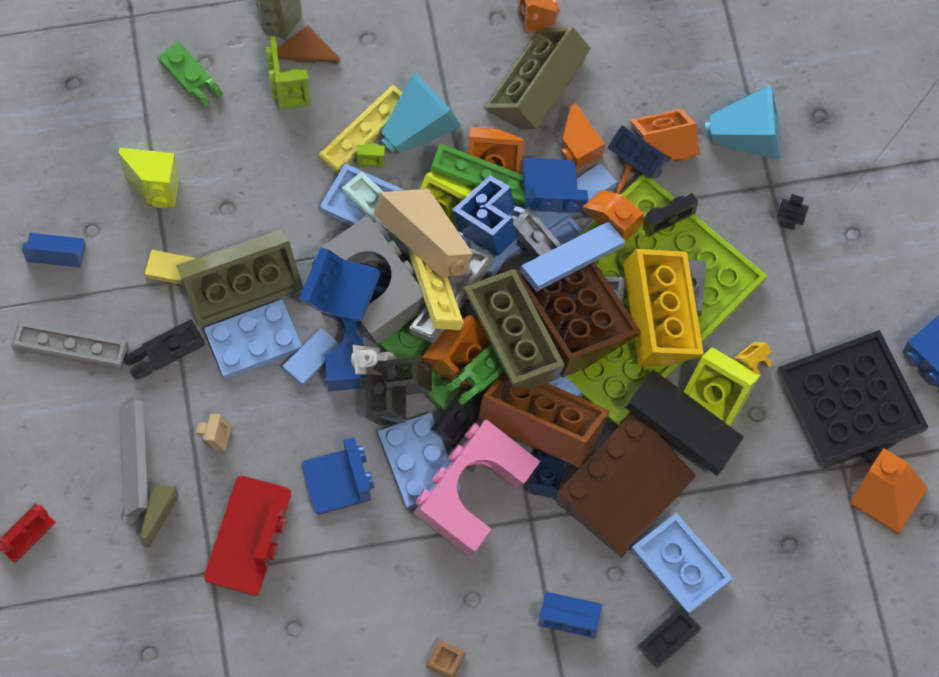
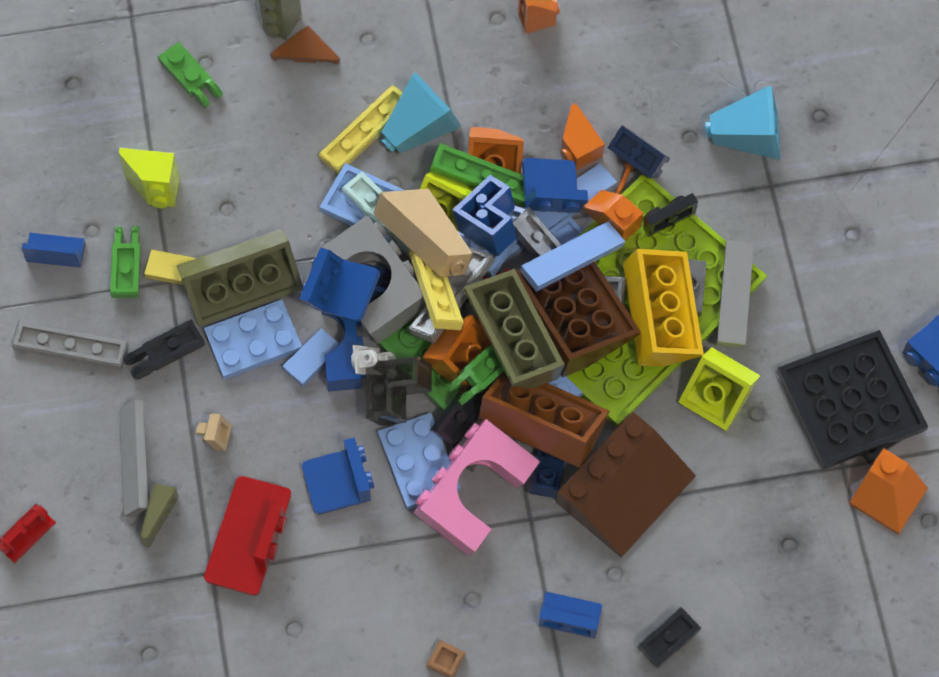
lime bracket [266,36,311,109] -> none
lime plate [357,143,385,168] -> none
olive slope [484,27,591,129] -> none
black tile [625,369,744,476] -> none
orange slope [630,109,700,161] -> none
light blue plate [631,513,733,615] -> none
yellow tile [733,342,772,375] -> none
black gear [776,194,809,230] -> none
none -> bright green hinge [110,226,141,298]
none -> light grey tile [717,240,754,348]

